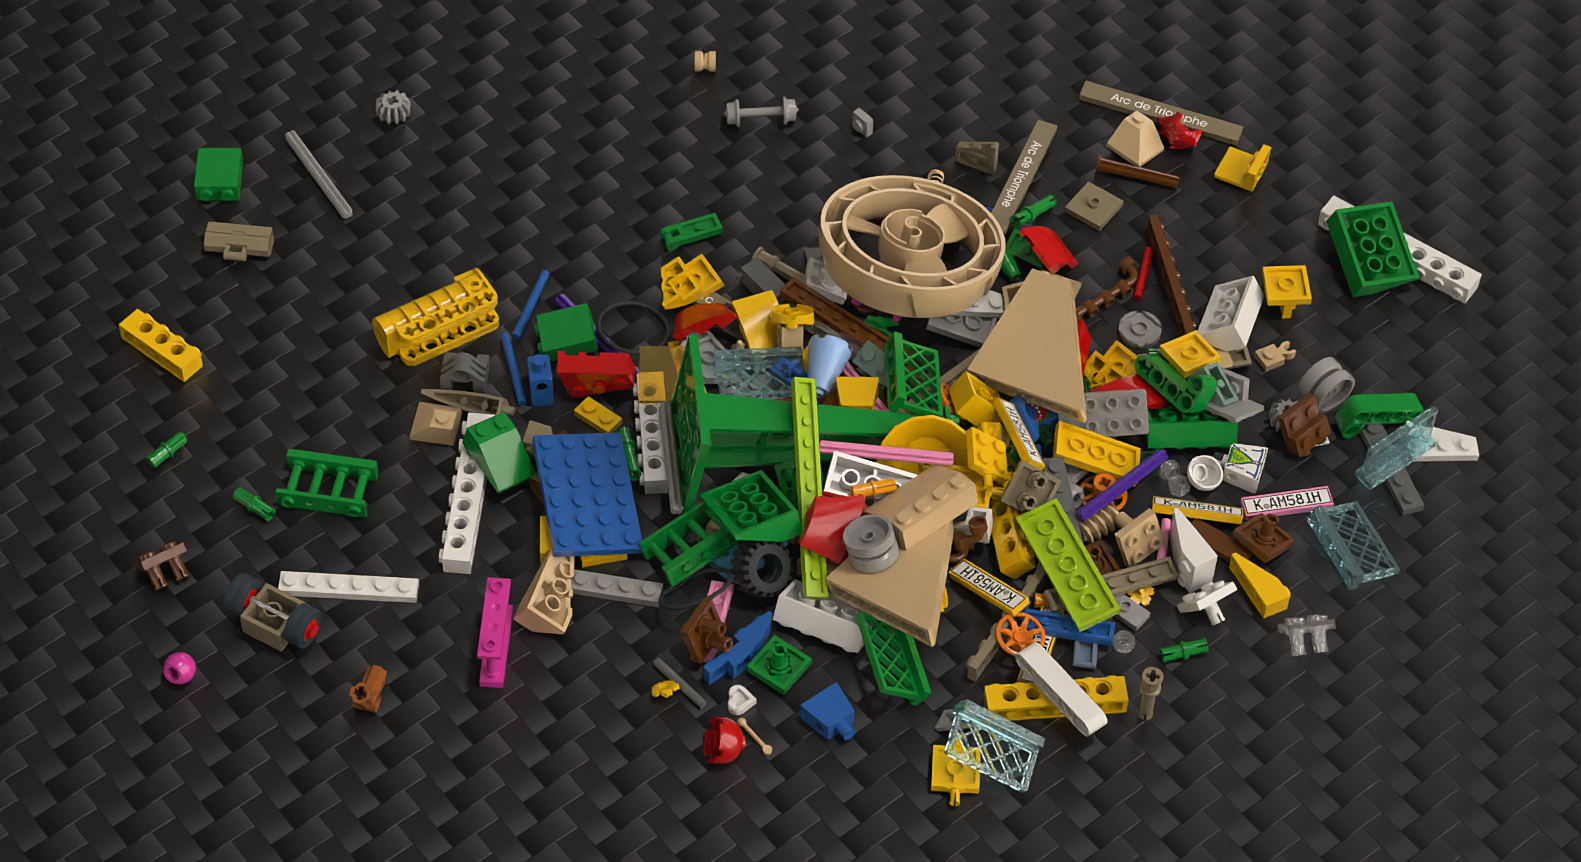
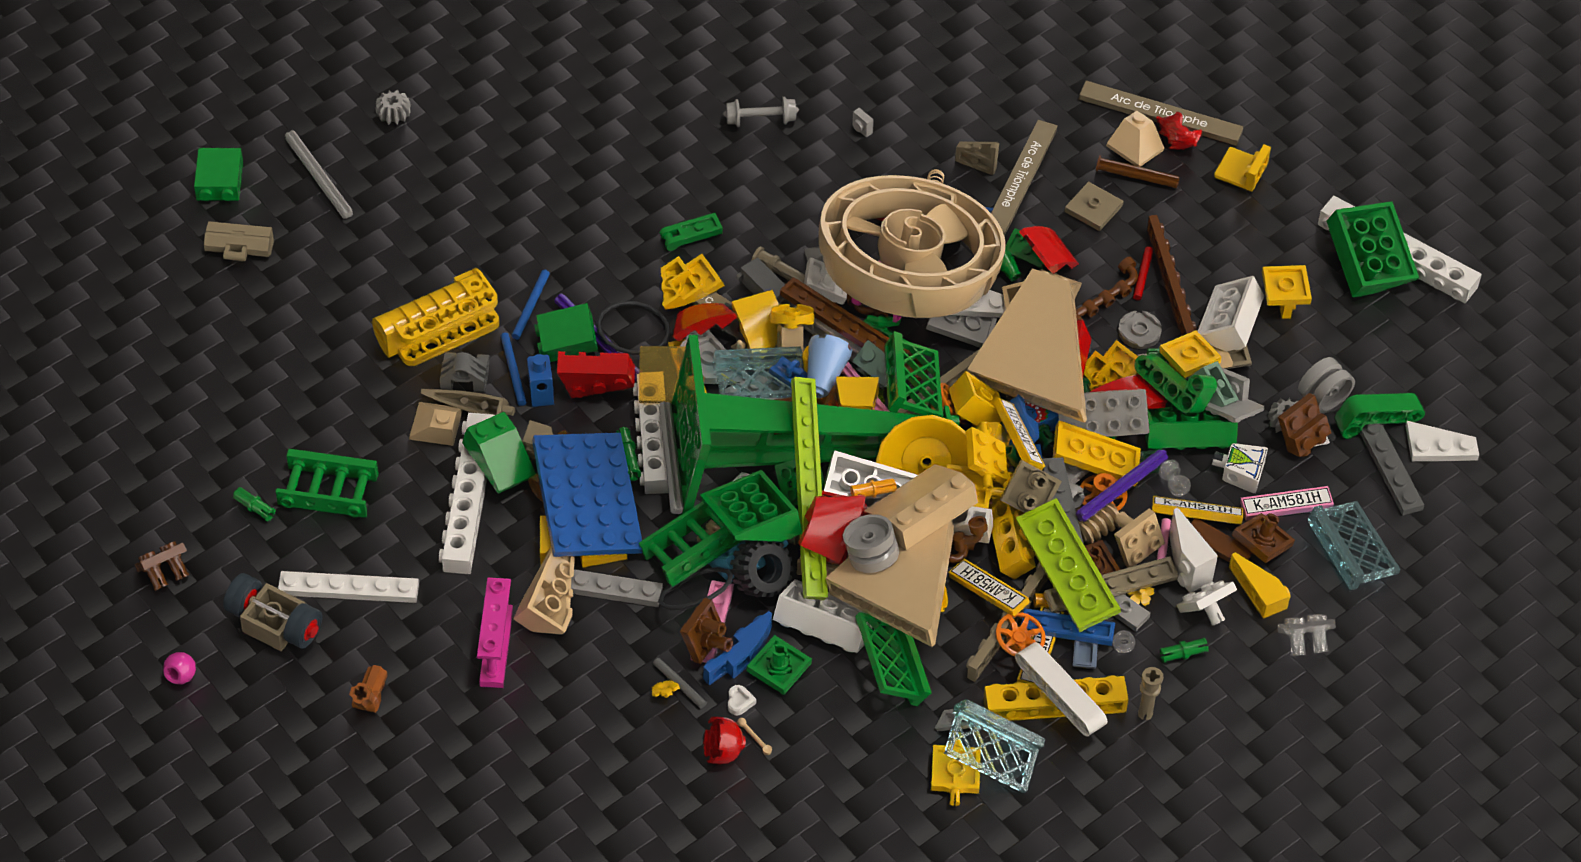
yellow brick [119,309,203,382] -> none
green axle [146,432,187,469] -> none
yellow plate [574,396,622,433] -> none
tan wheel [695,51,716,72] -> none
blue torso [800,682,855,740] -> none
bright pink axle [819,440,954,466] -> none
green pin [1010,194,1057,228] -> none
white piece [1187,455,1223,491] -> none
tan plate [1254,341,1296,372] -> none
clear light blue fence [1354,406,1438,490] -> none

